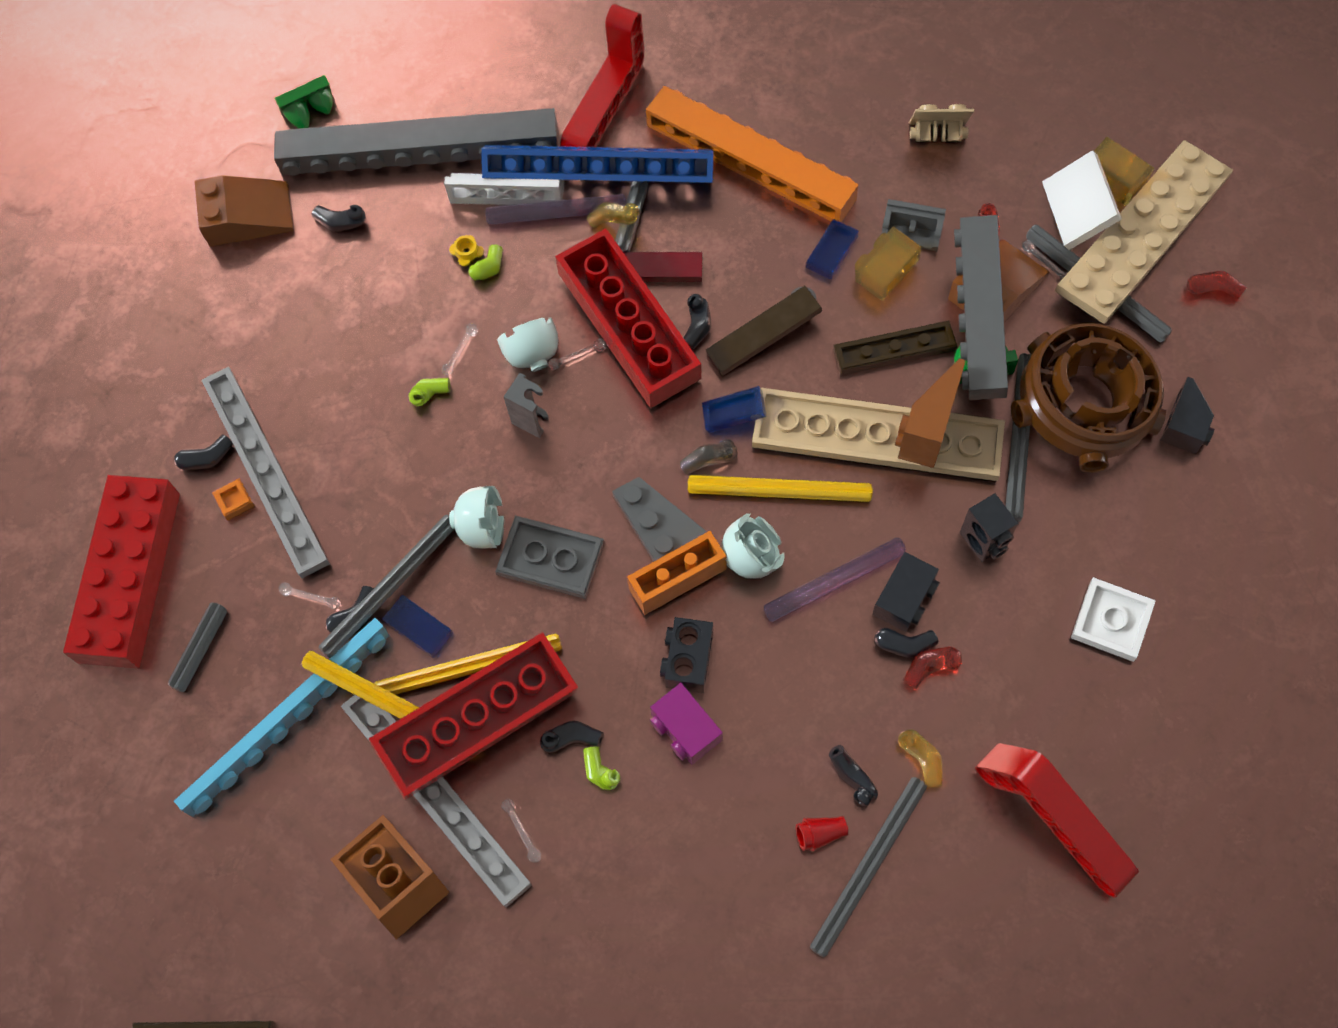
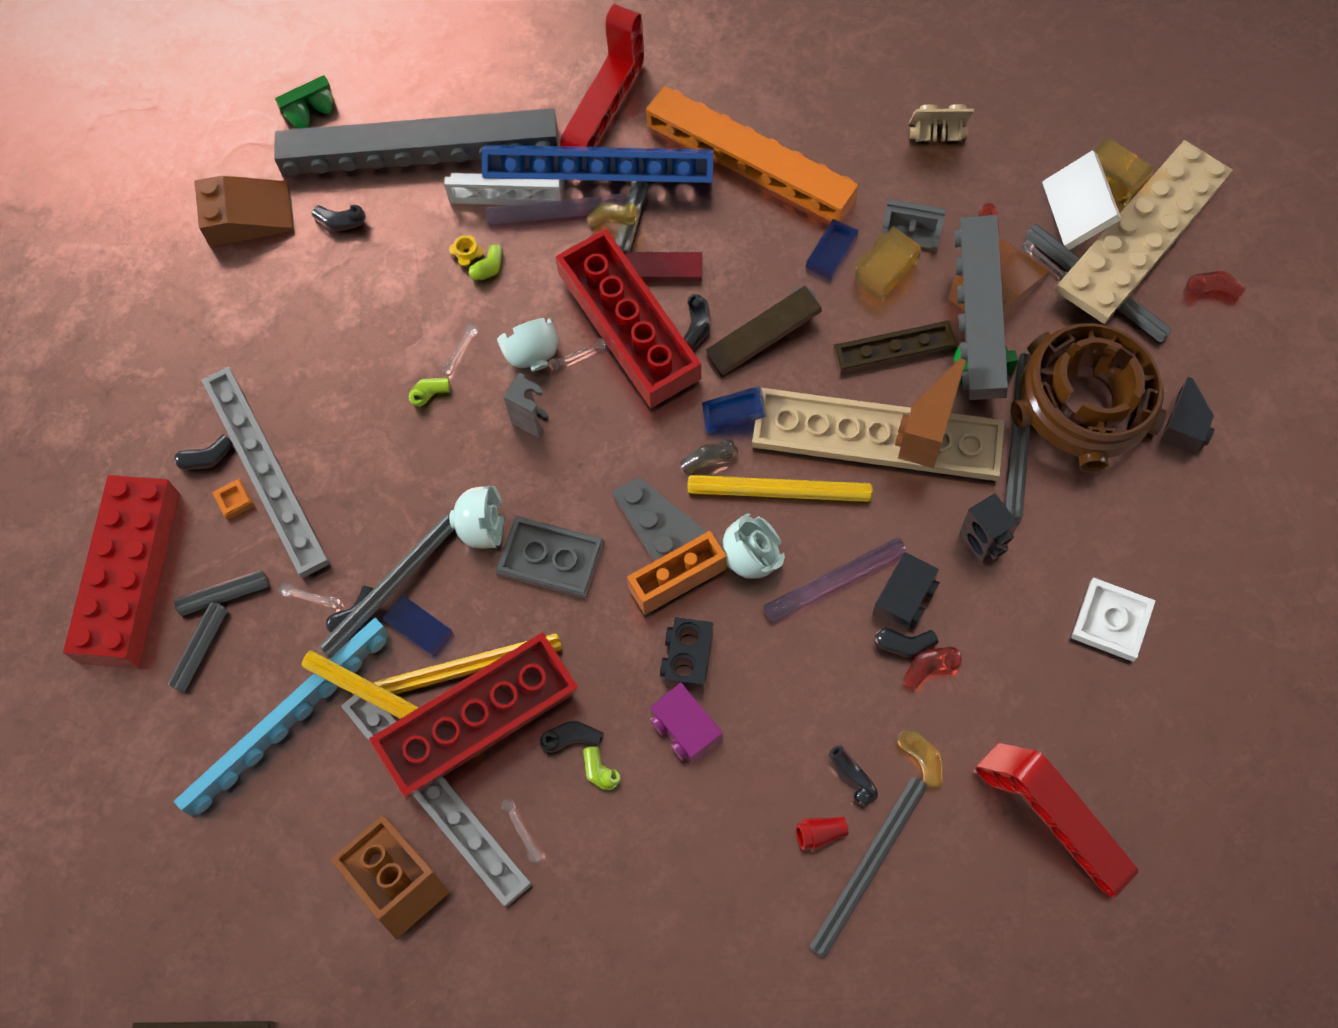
none -> dark grey axle [174,570,268,616]

